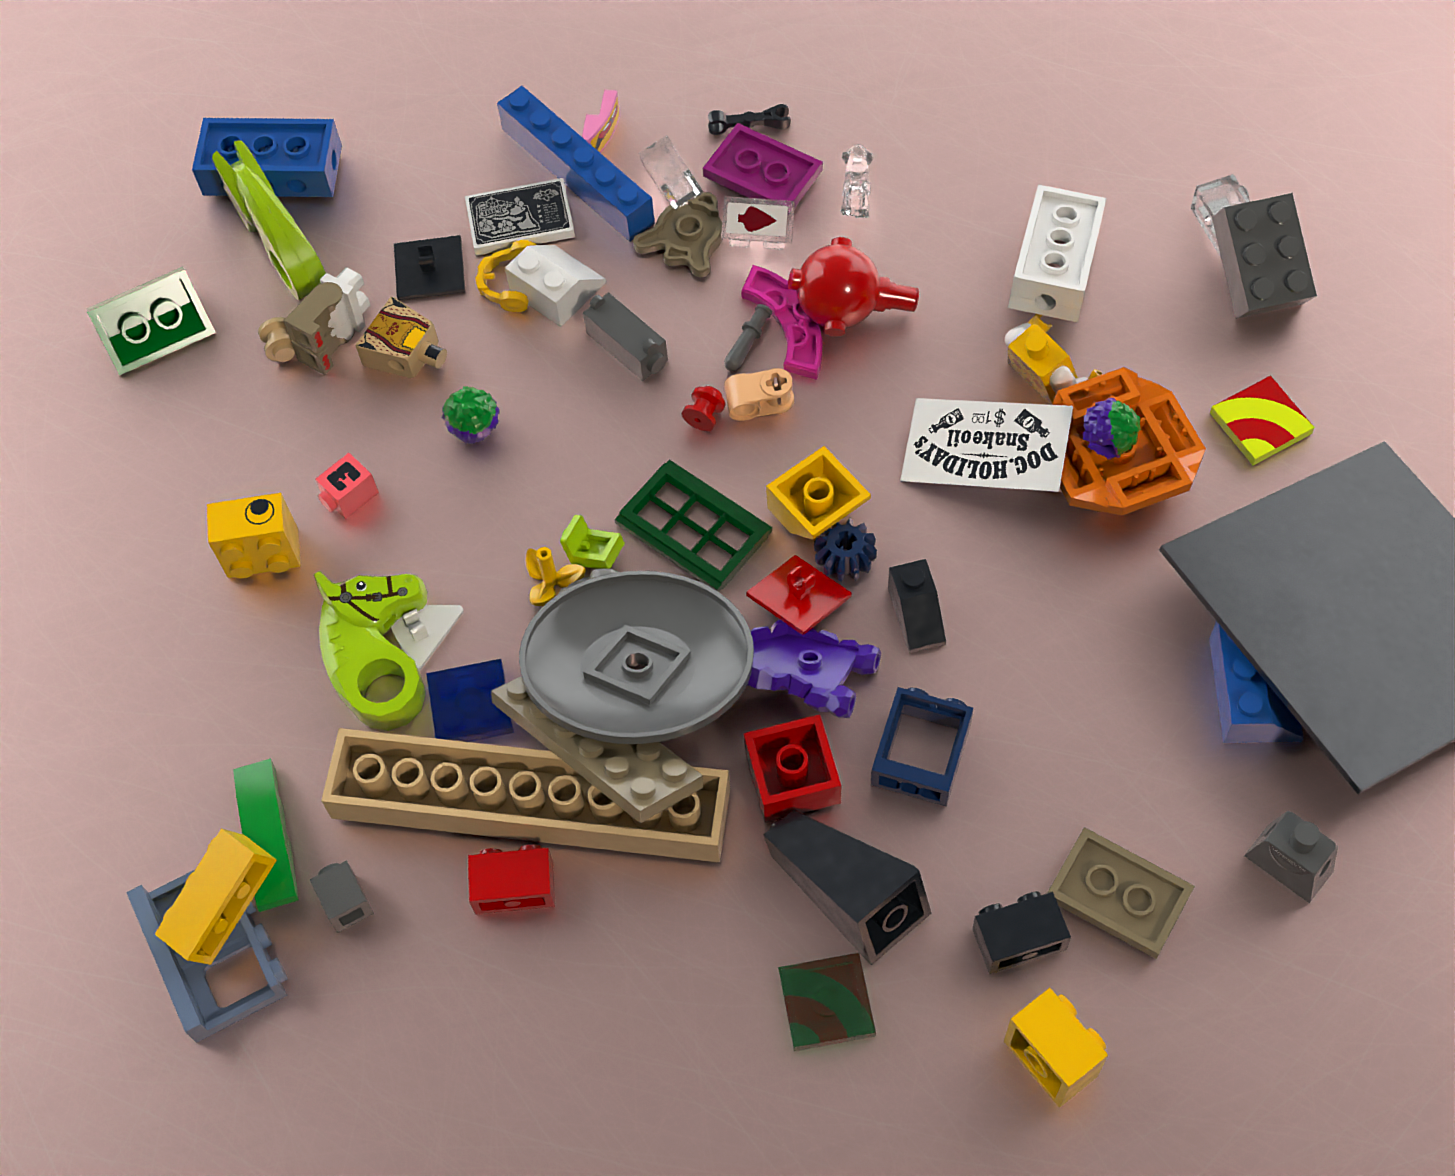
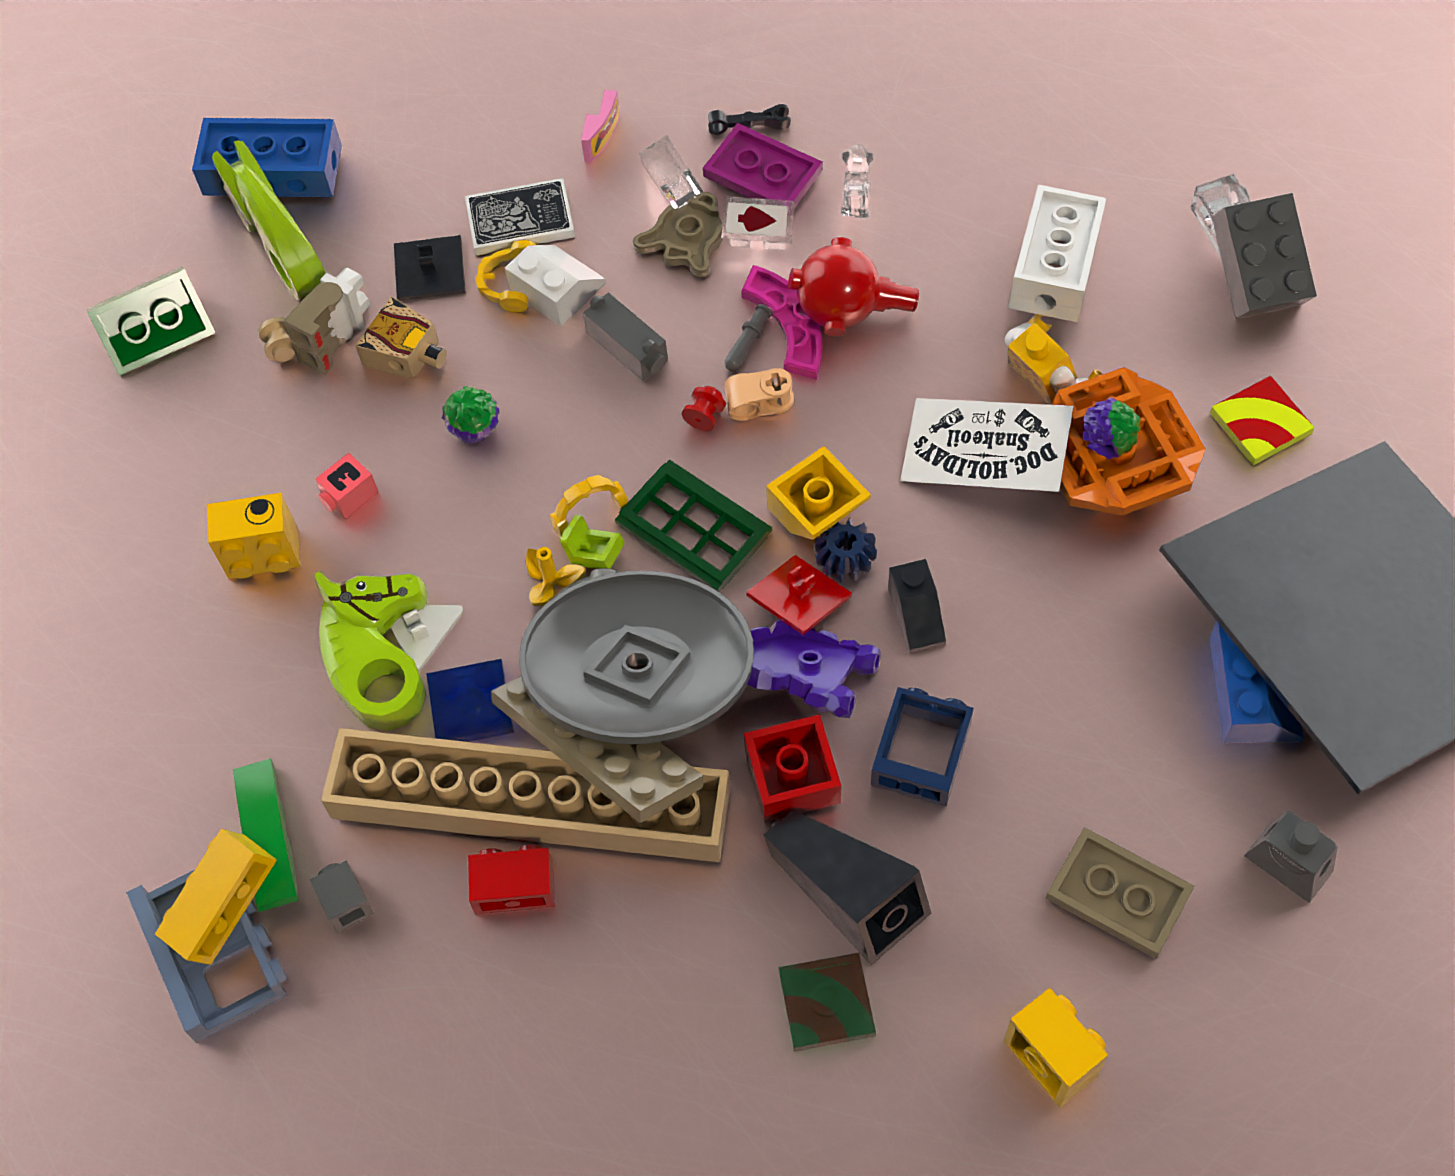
blue brick [497,86,655,242] -> none
black brick [972,891,1071,974] -> none
none -> yellow piece [549,475,628,539]

